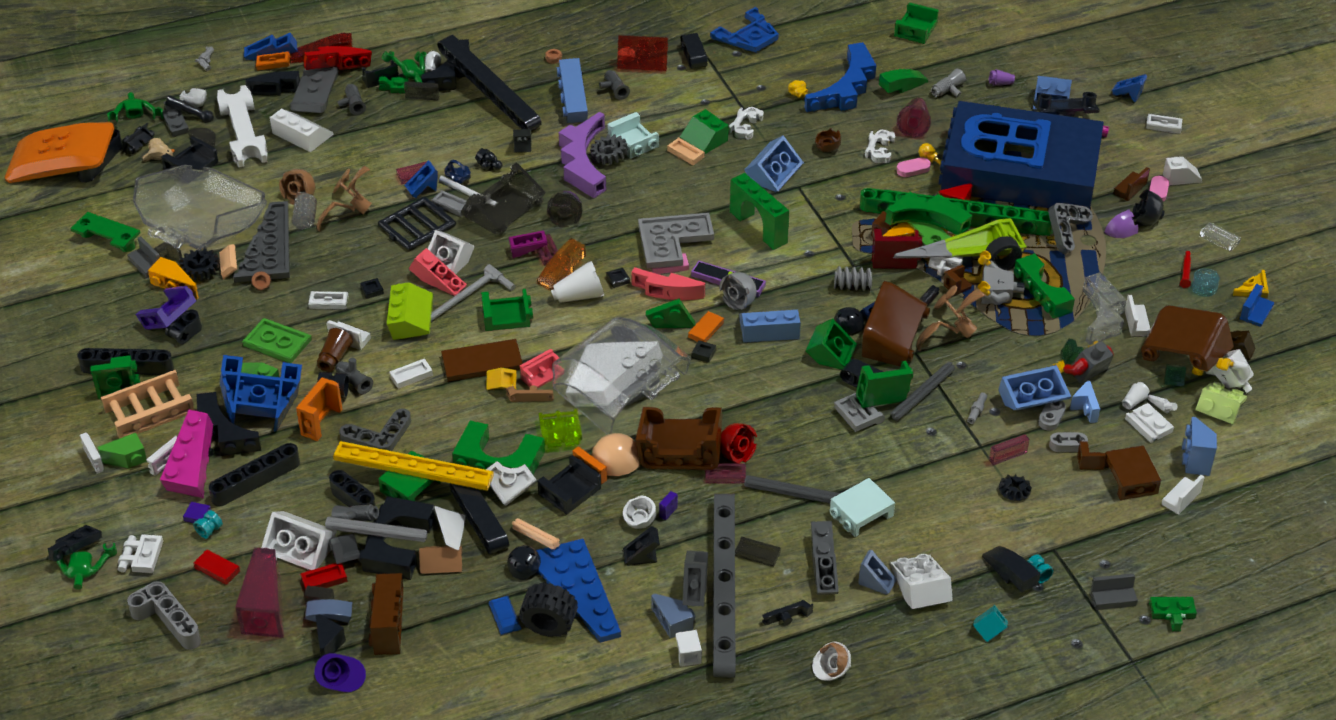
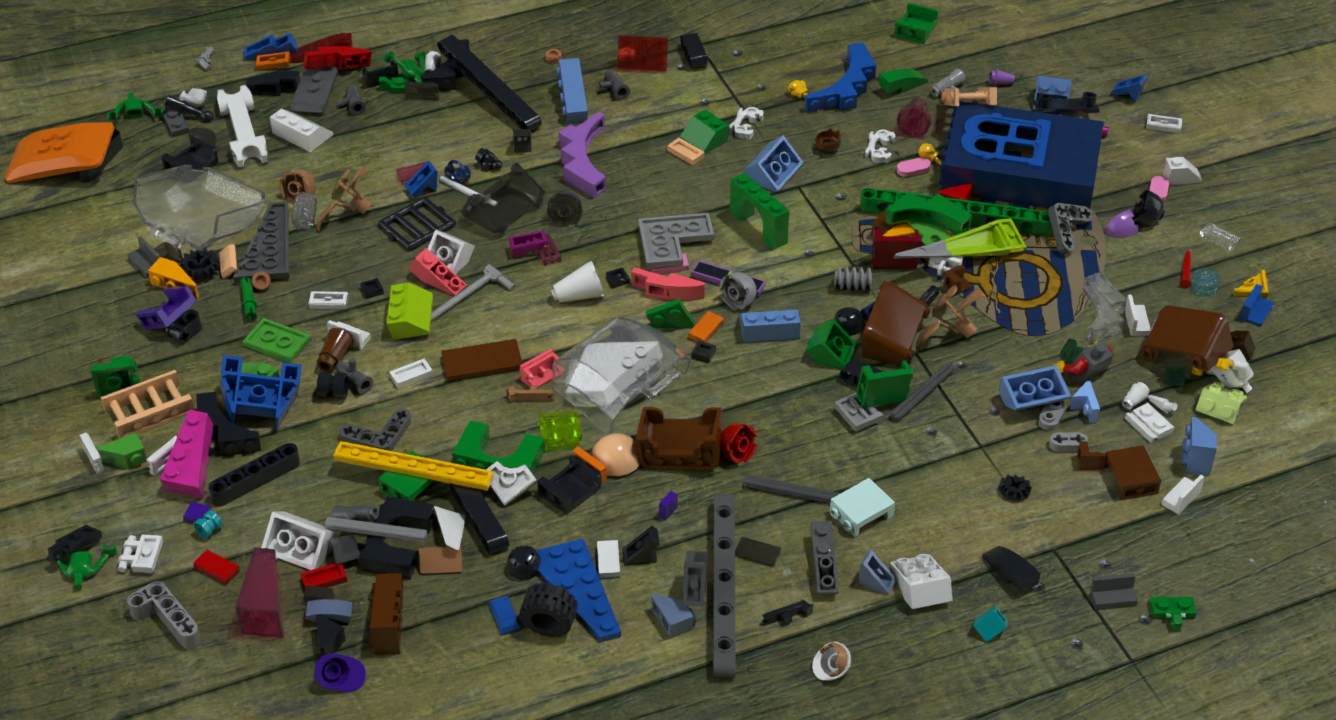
green brick [70,212,141,252] -> none
black beam [77,348,174,375] -> none
black hinge [121,123,155,154] -> none
tan animal [142,138,175,162] -> none
orange panel [296,377,343,441] -> none
black beam [329,470,376,507] -> none
light grey tile [432,191,471,217] -> none
green panel [481,289,533,331] -> none
yellow panel [487,368,516,390] -> none
light nougat axle [512,518,560,550] -> none
clear orange slope [537,238,586,291] -> none
dark grey gear [590,134,628,165] -> none
light aqua panel [608,112,659,159] -> none
white helmet [623,495,656,529] -> none
white panel [676,630,702,667] -> none
clear pink tile [705,464,746,483] -> none
blue wing [710,7,779,52] -> none
light grey bar [967,393,987,424] -> none
light grey torso [977,250,1024,305] -> none
black tyre [986,236,1022,271] -> none
clear pink tile [989,434,1030,465] -> none
green arch [1014,253,1075,319] -> none
teal wheel [1027,554,1054,584] -> none
reddish brown panel [1113,167,1150,201] -> none
none -> green pin [240,277,257,321]
none -> white tile [597,540,620,578]
none -> light nougat fence [942,87,997,106]

